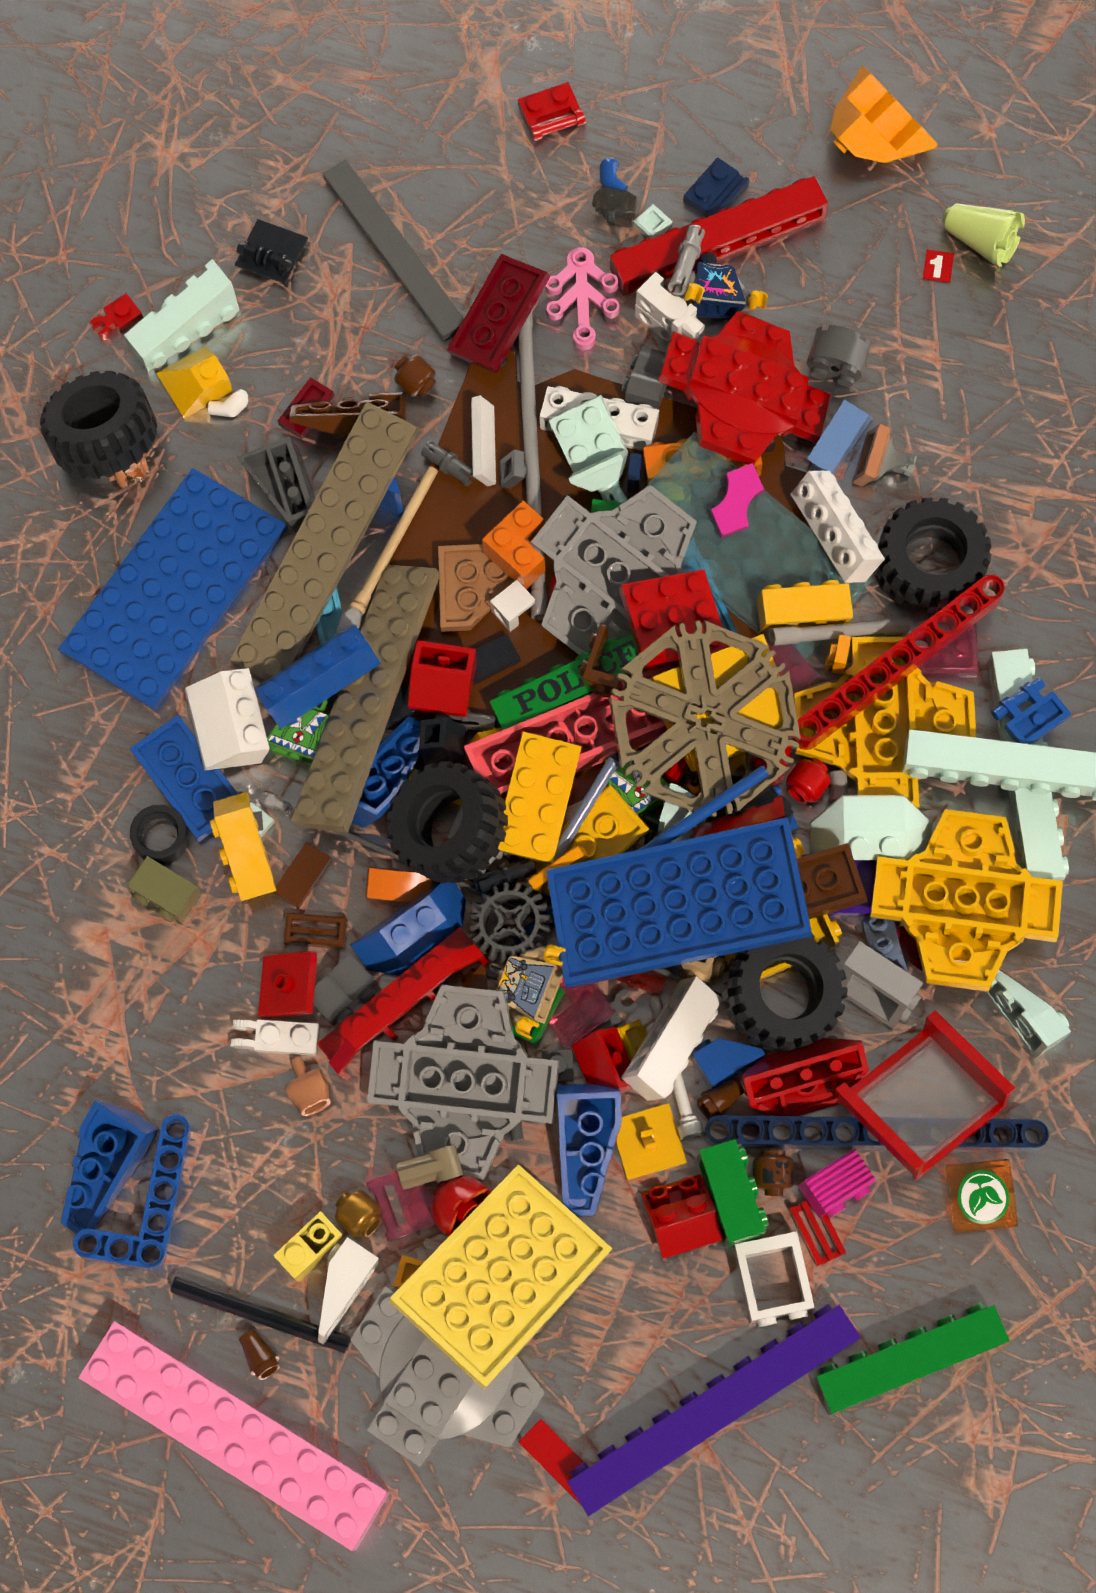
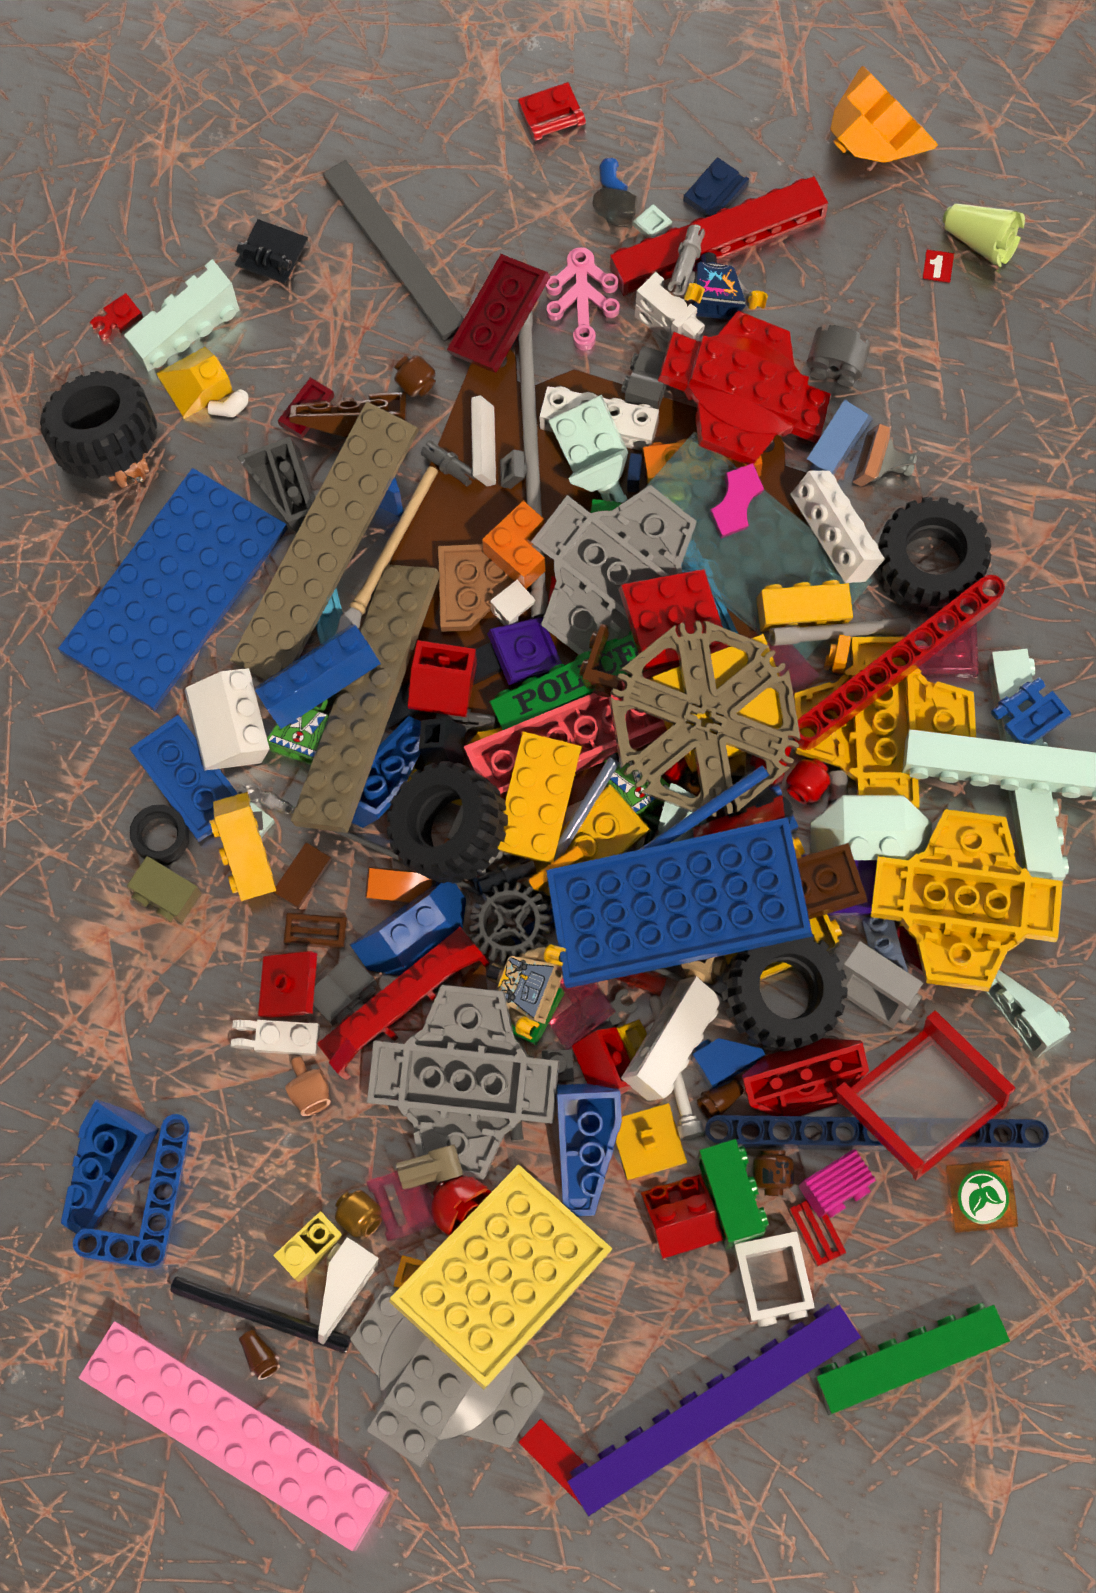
none -> dark purple tile [487,617,562,685]

